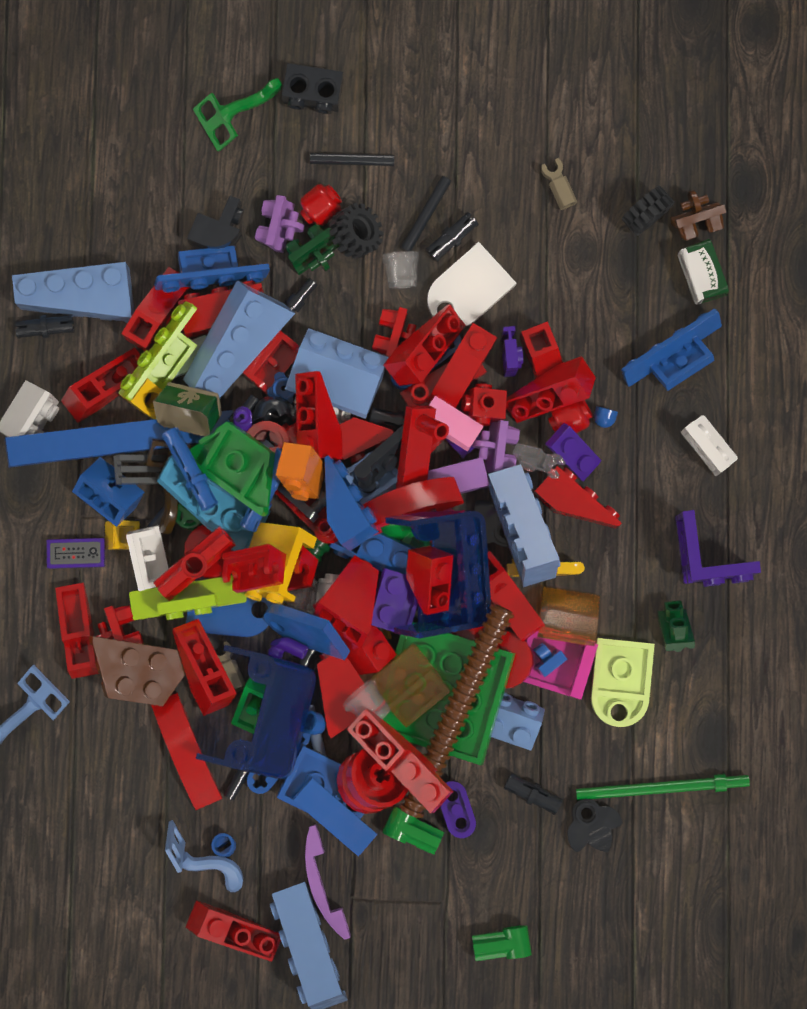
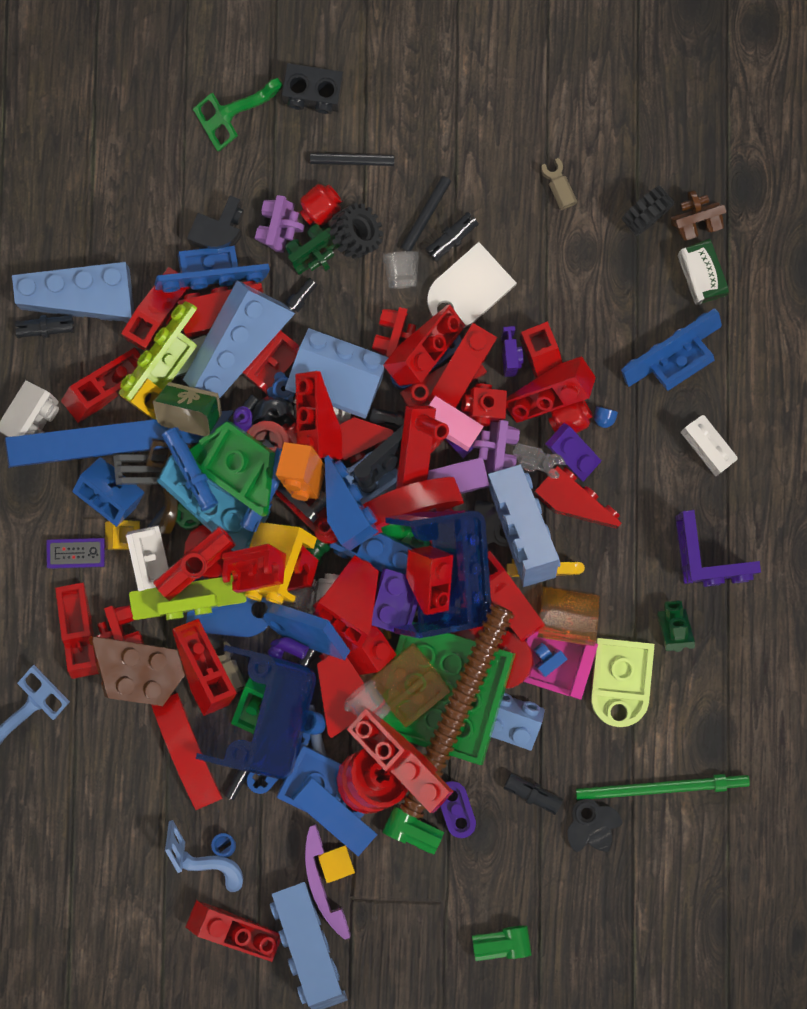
none -> yellow slope [318,845,355,883]

